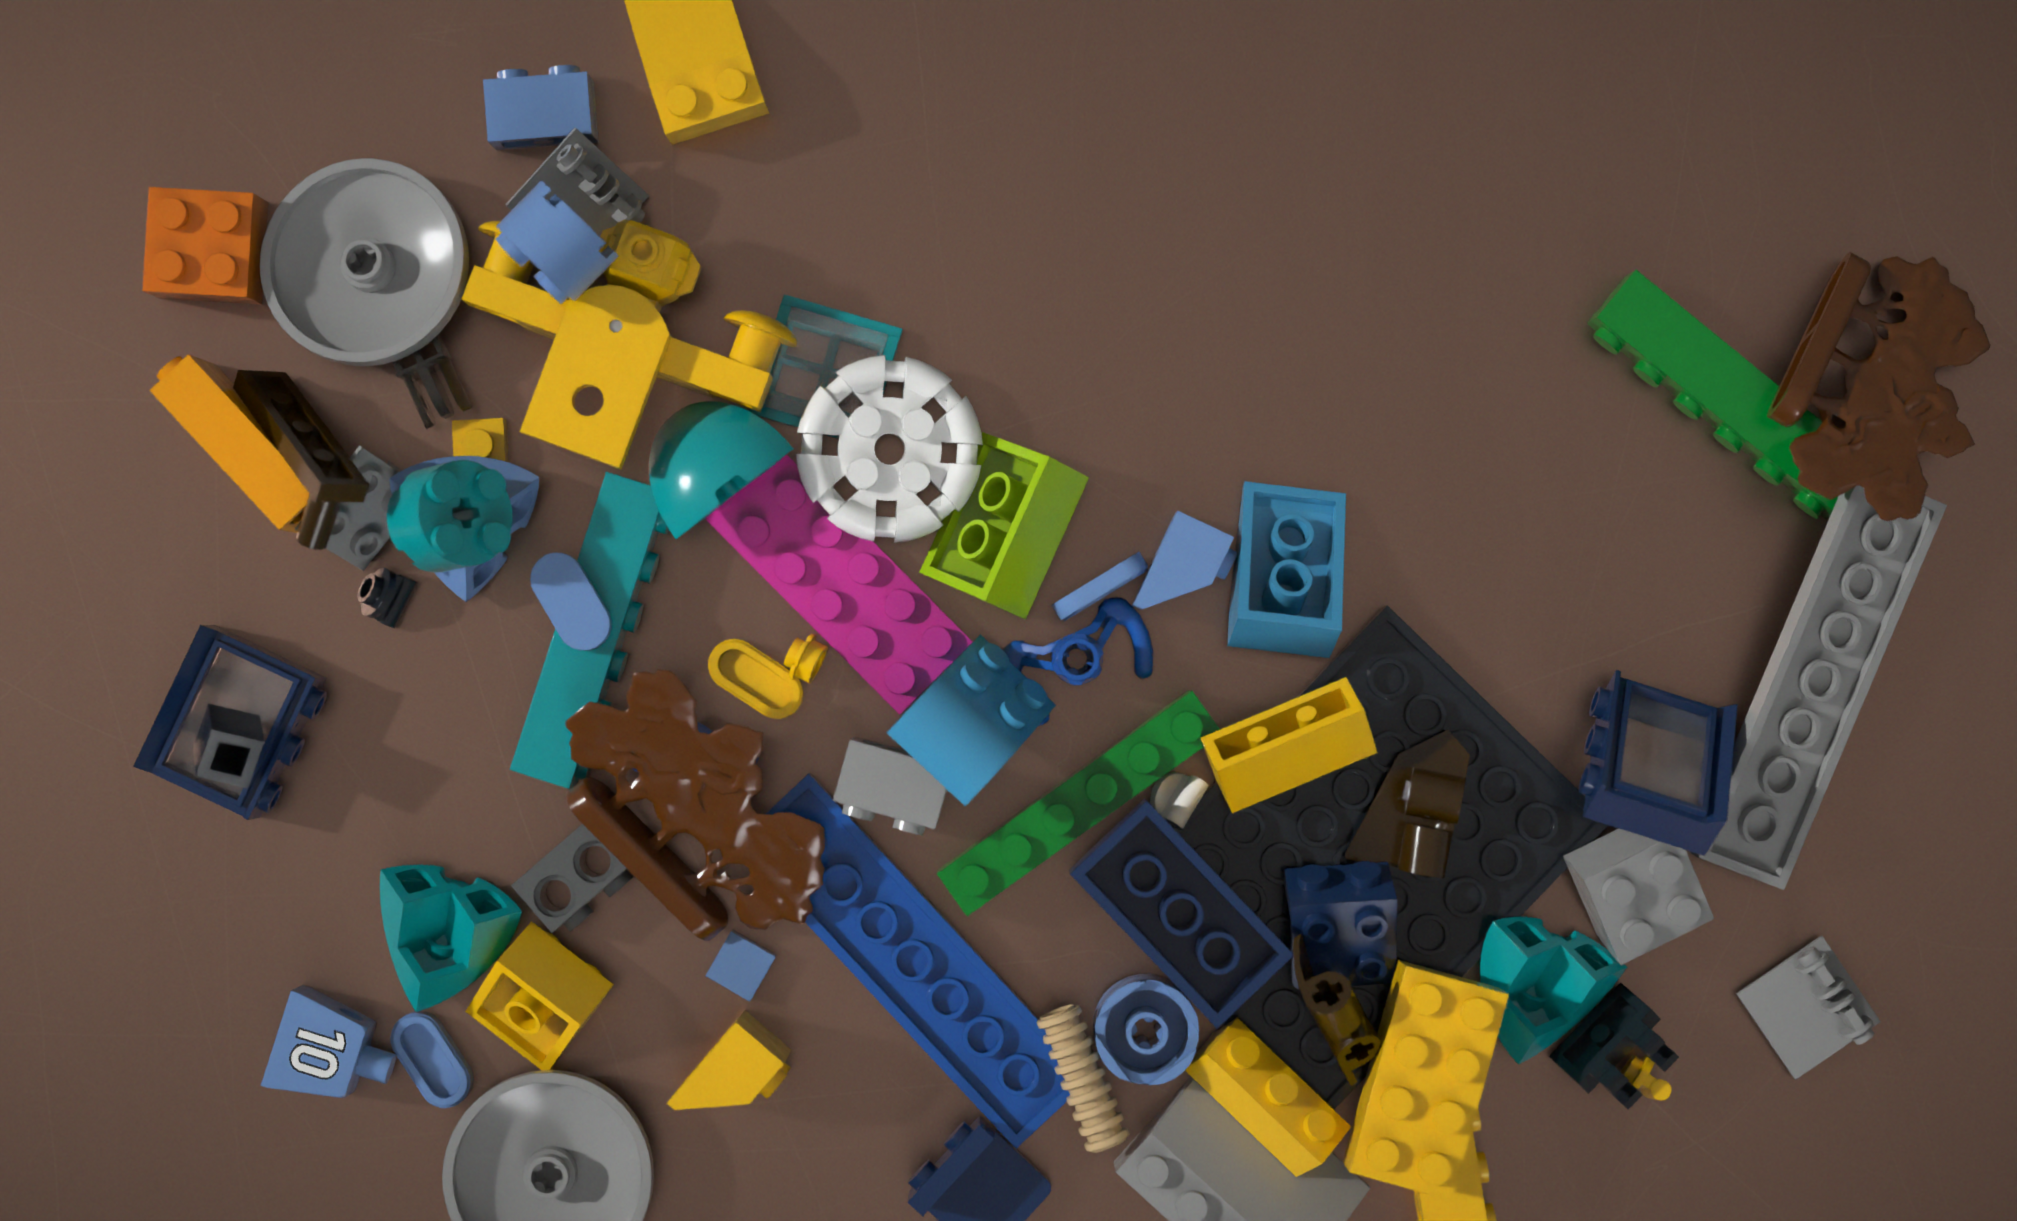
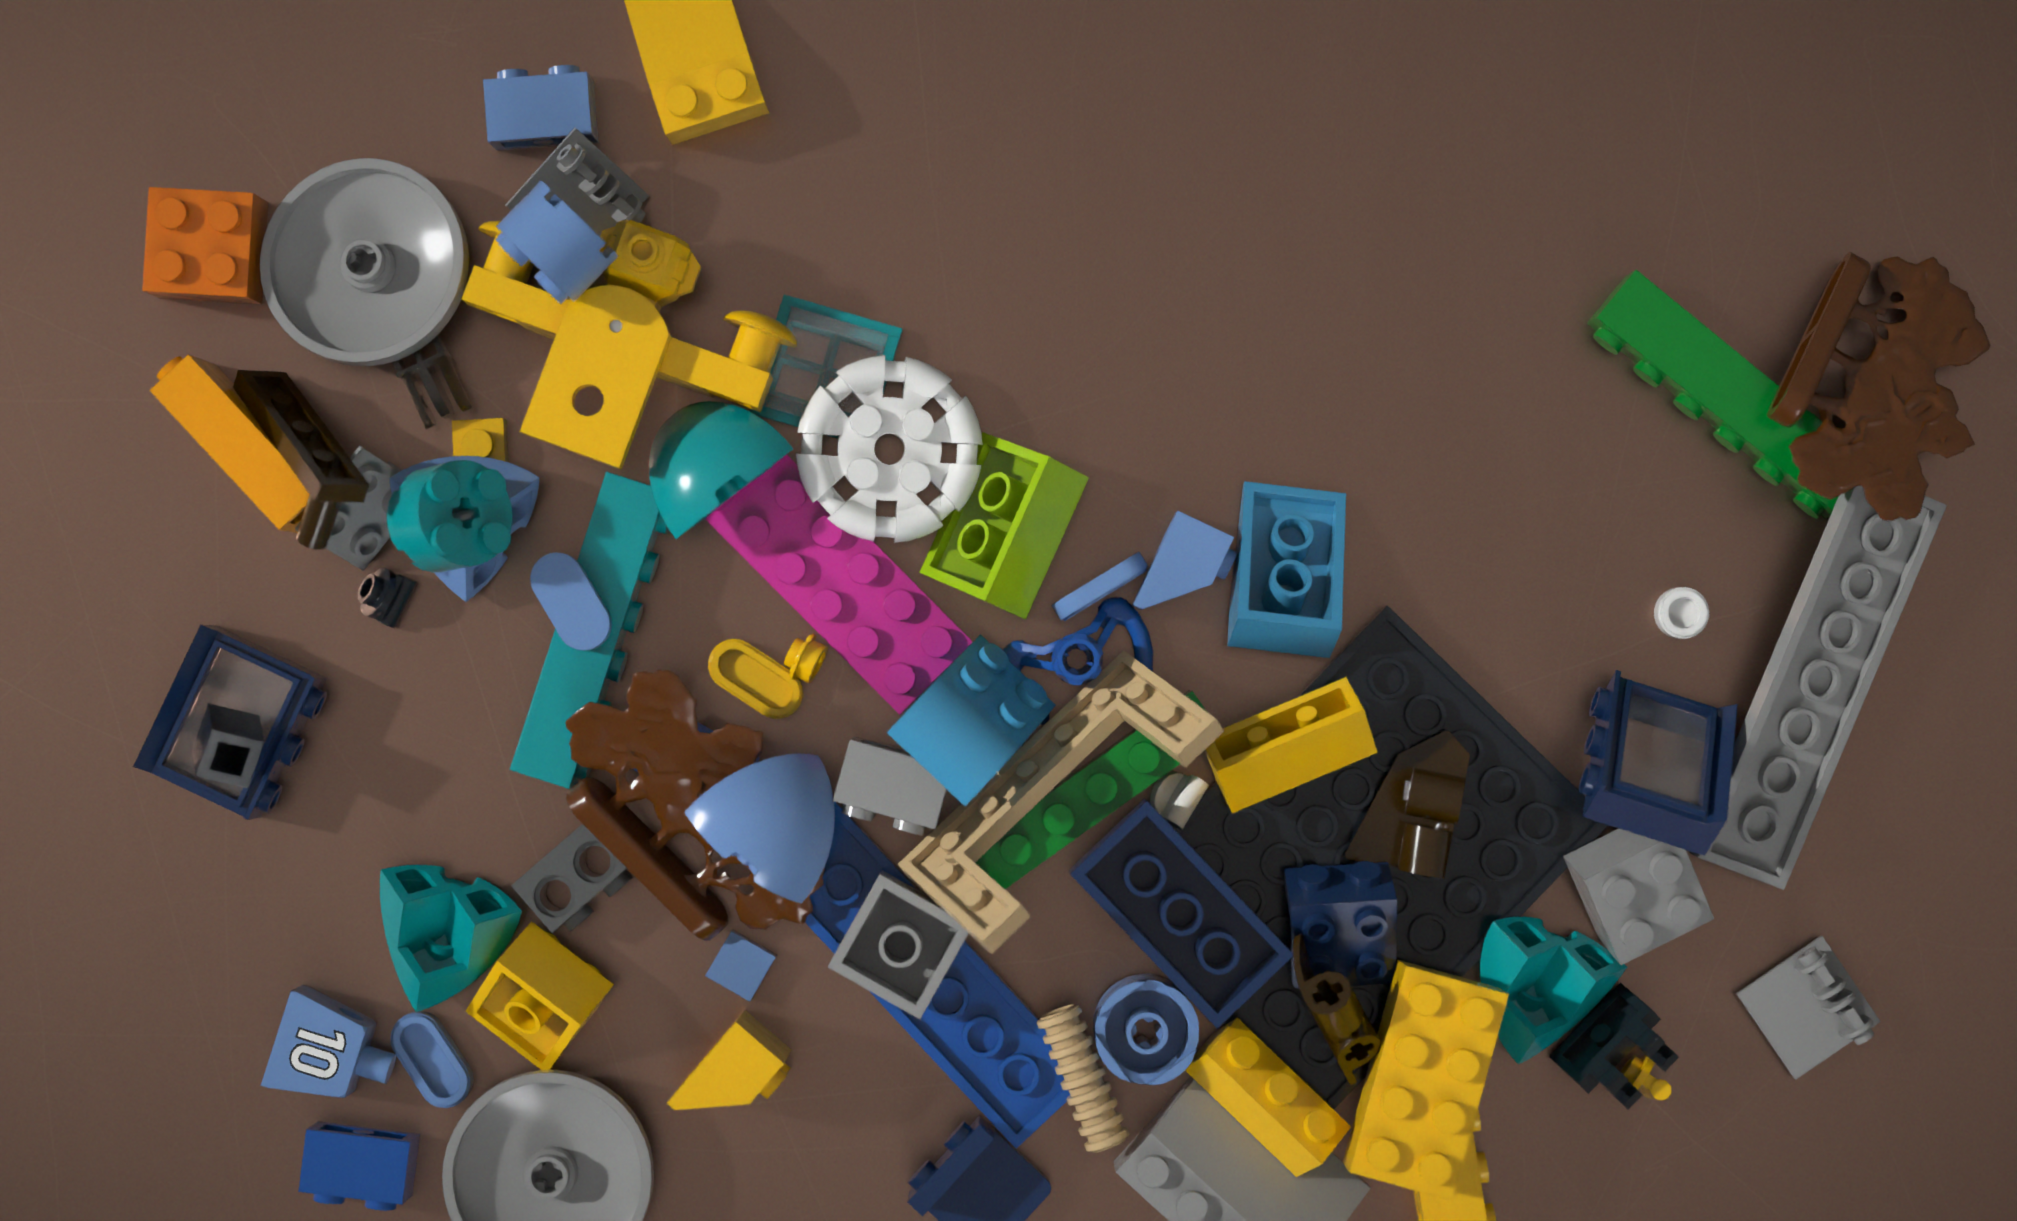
none -> blue brick [298,1121,420,1211]
none -> medium blue brick [684,753,835,903]
none -> light grey brick [828,870,968,1019]
none -> tan plate [897,650,1224,954]
none -> white tile [1654,587,1709,639]

